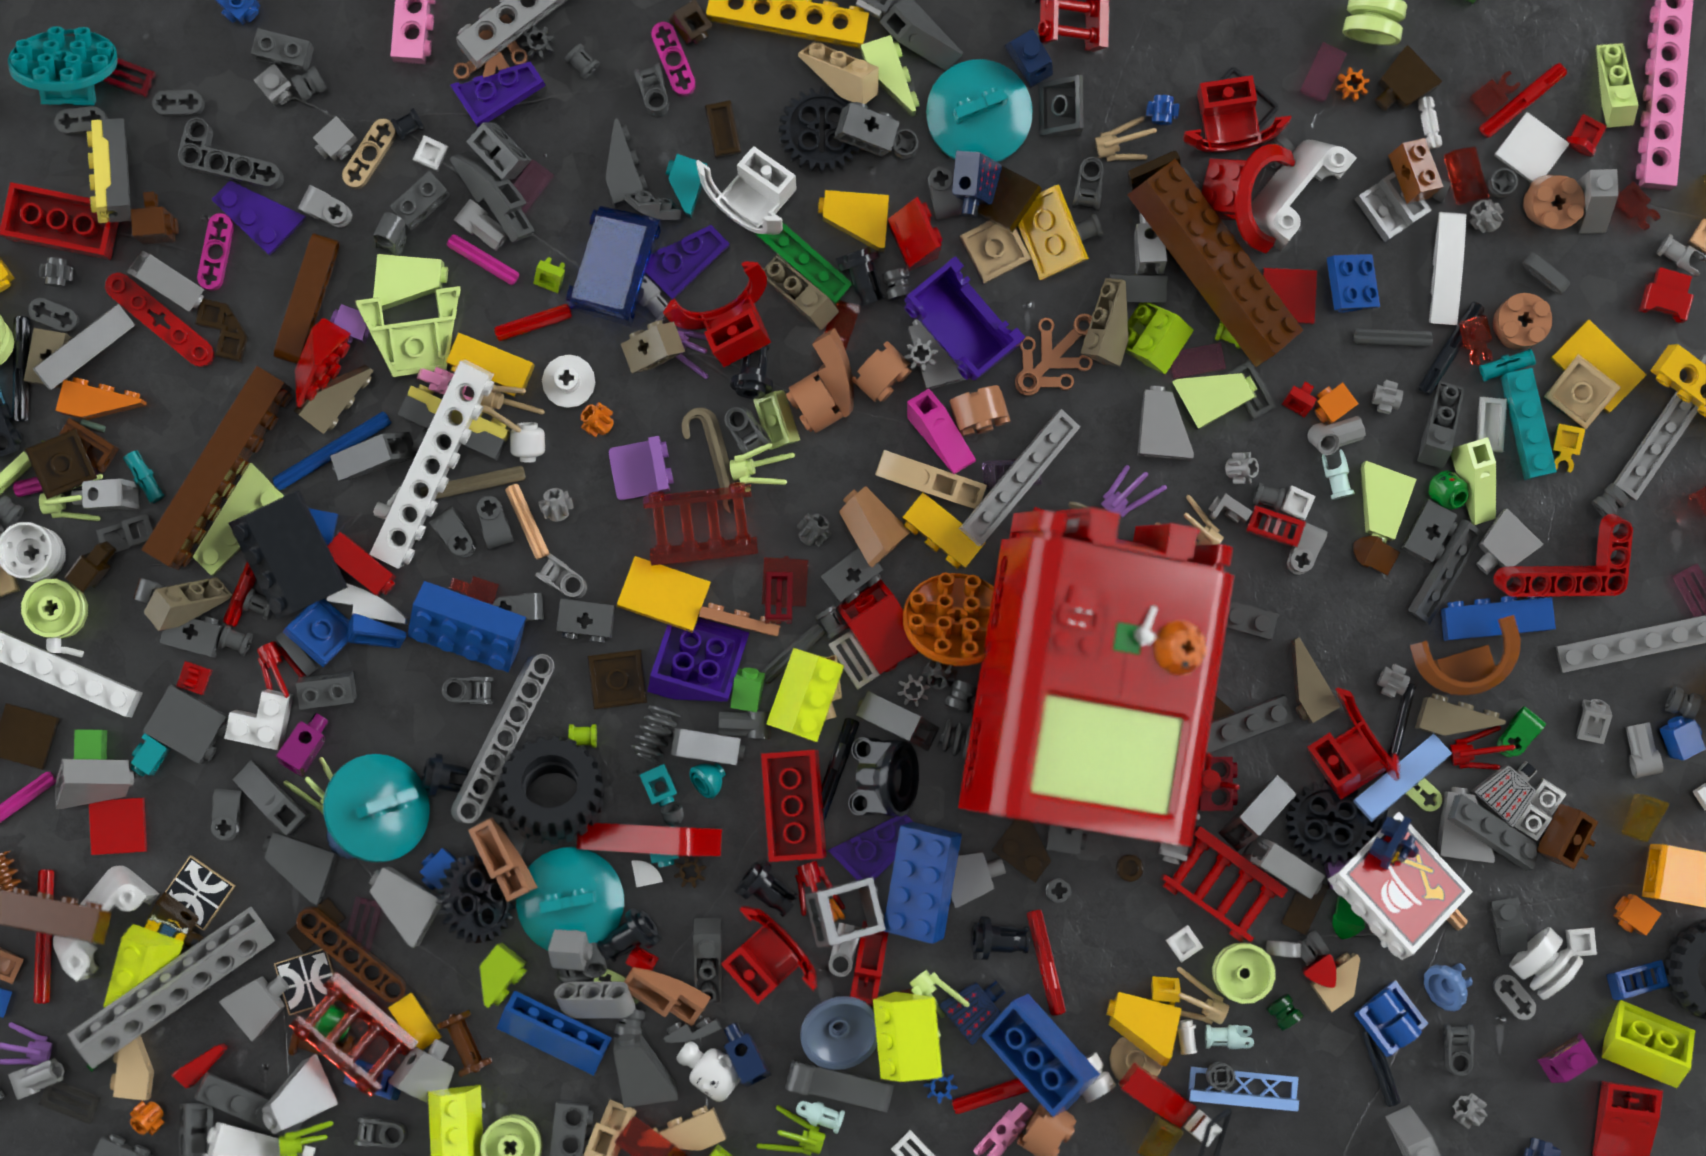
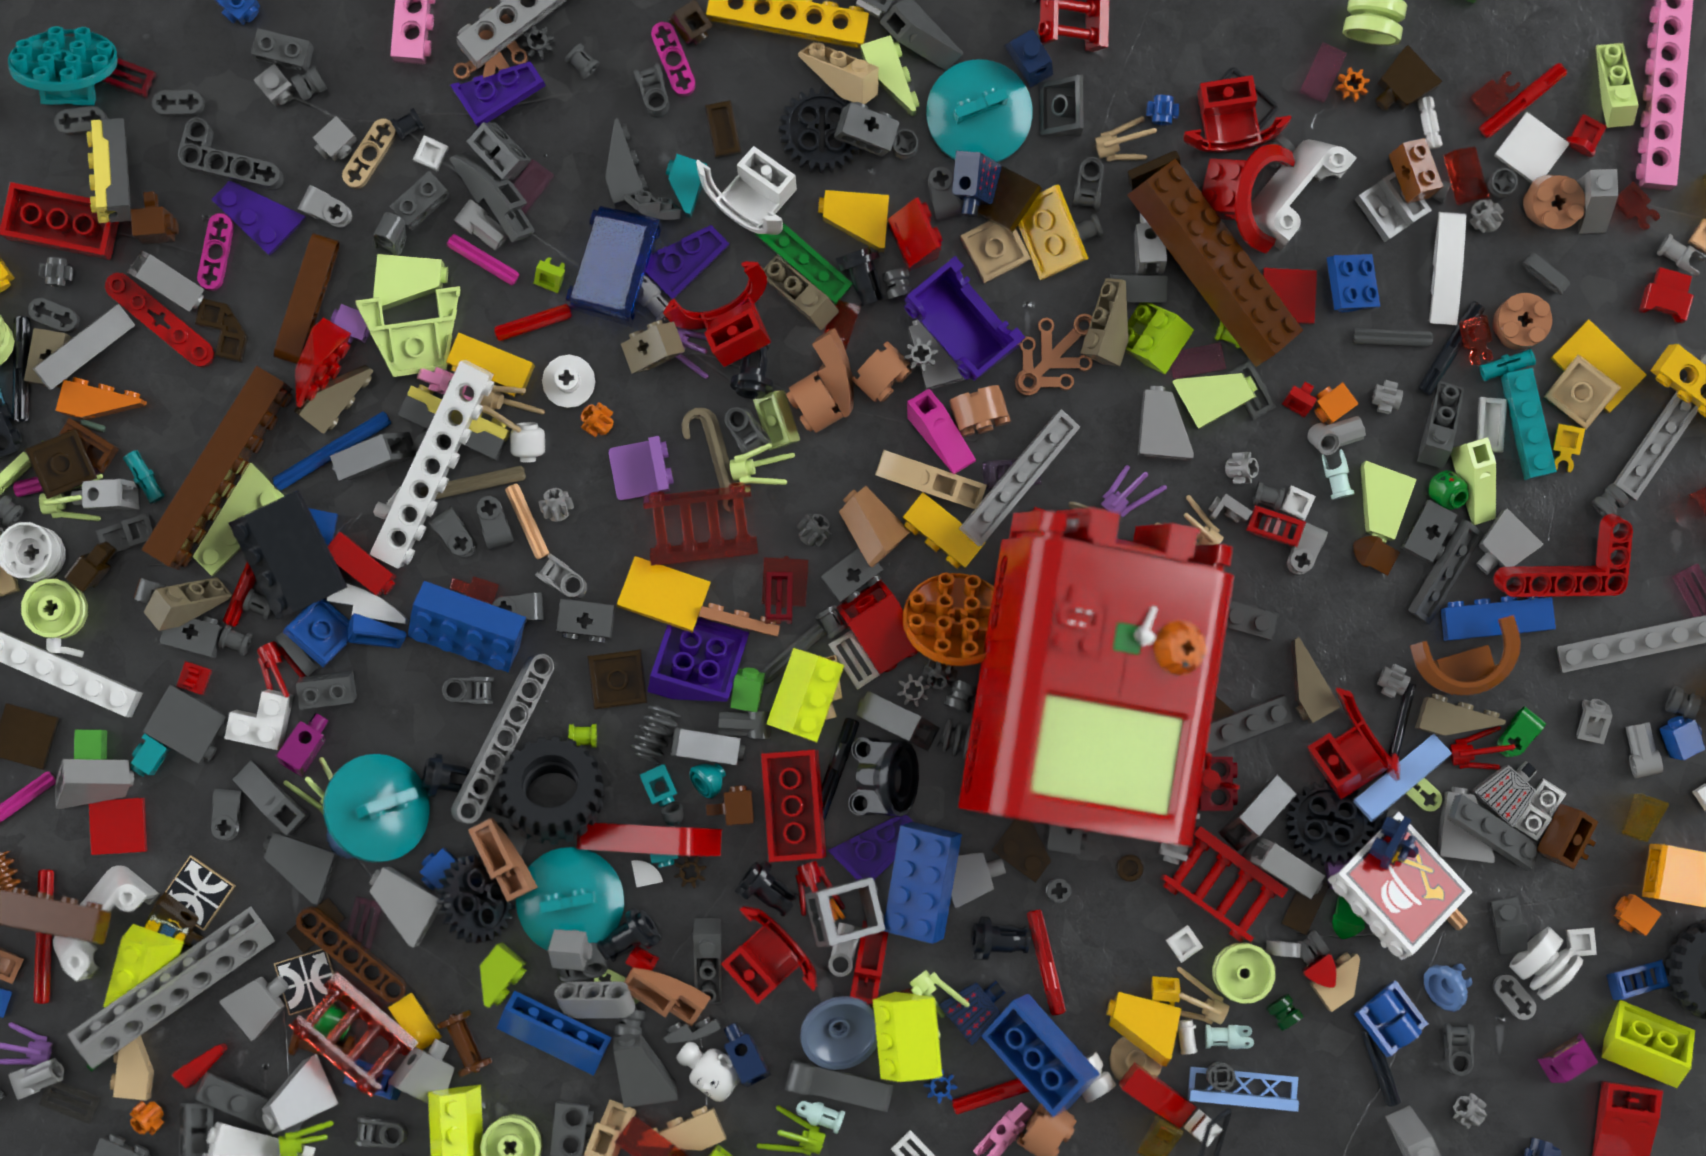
none -> reddish brown brick [706,785,755,825]

